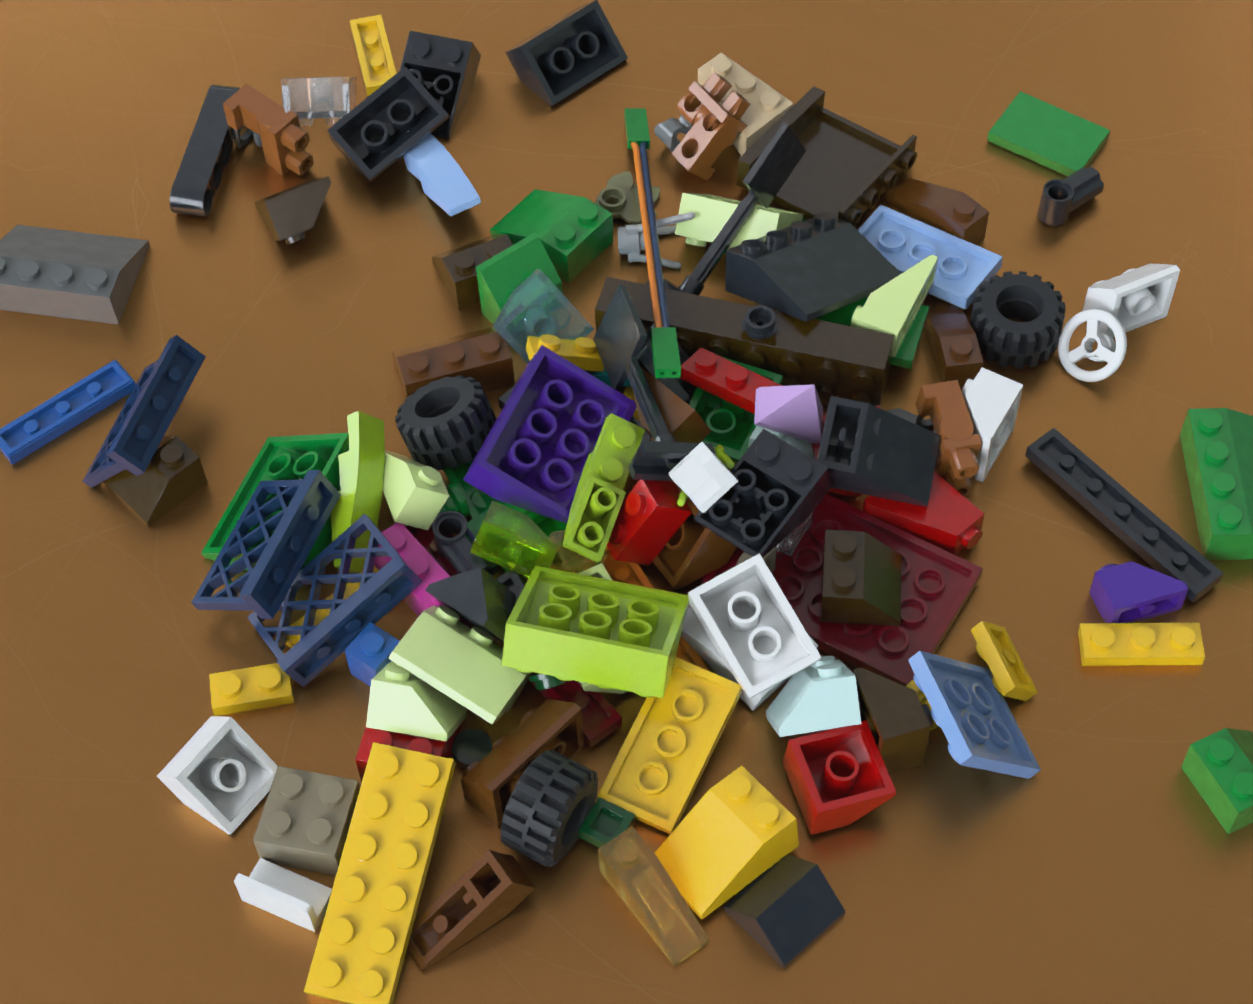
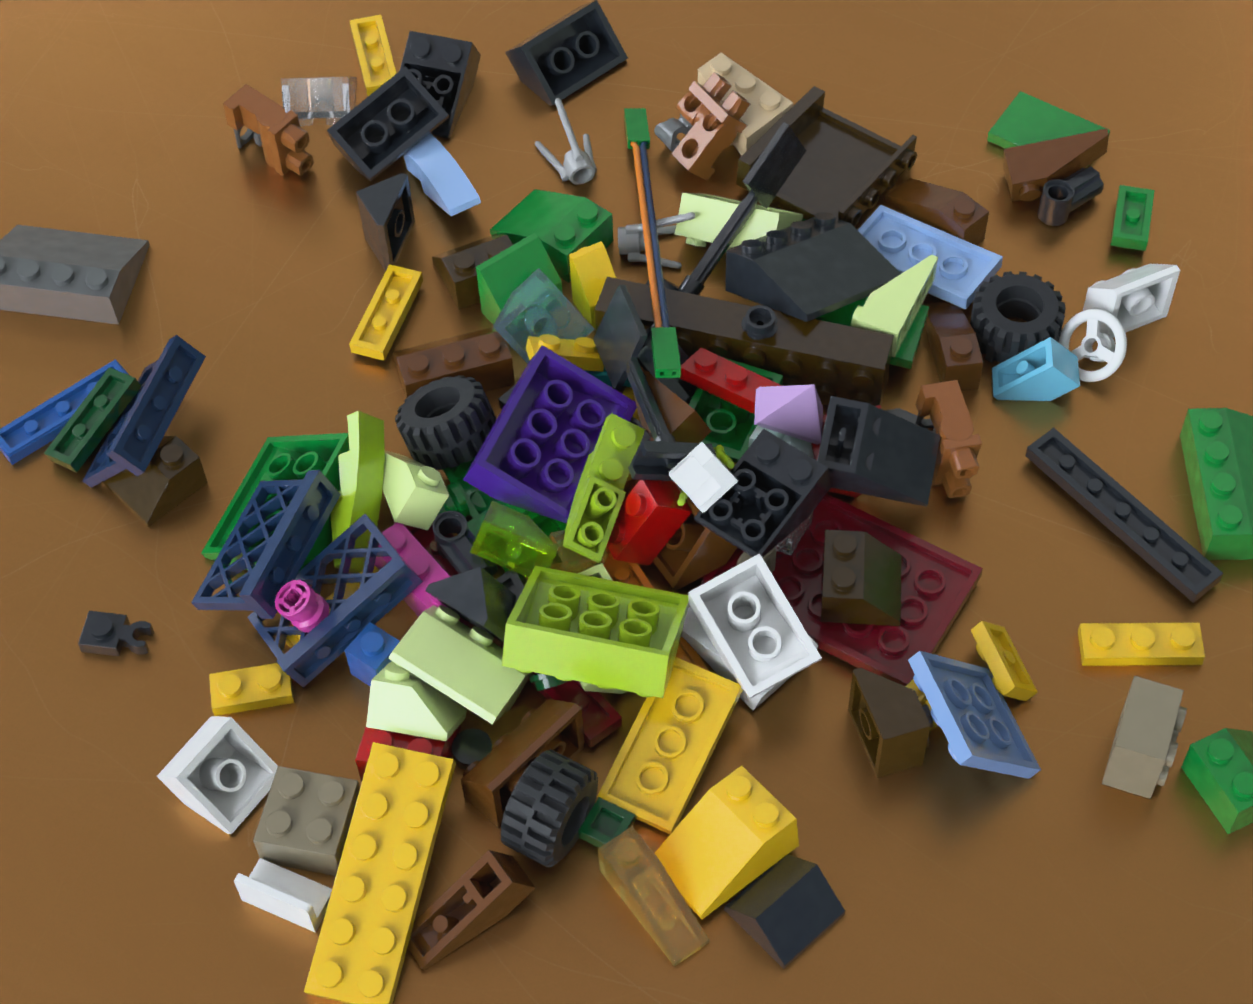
black beam [170,85,240,217] -> none
dark brown slope [255,176,331,244] -> none
olive plate [596,171,660,224] -> none
light aqua slope [766,656,862,737] -> none
red slope [782,720,897,835] -> none
red slope [862,472,985,555] -> none
white slope [962,367,1023,483] -> none
dark purple slope [1089,561,1188,623] -> none
none -> dark green plate [44,367,141,473]
none -> black plate [78,611,154,656]
none -> dark pink wheel [275,580,330,633]
none -> yellow plate [349,264,423,361]
none -> black slope [356,173,415,271]
none -> light grey plant [535,98,597,185]
none -> yellow slope [569,241,616,330]
none -> medium azure slope [992,337,1080,401]
none -> reddish brown slope [1003,129,1109,202]
none -> dark tan brick [1102,676,1187,799]
none -> green plate [1110,185,1155,251]

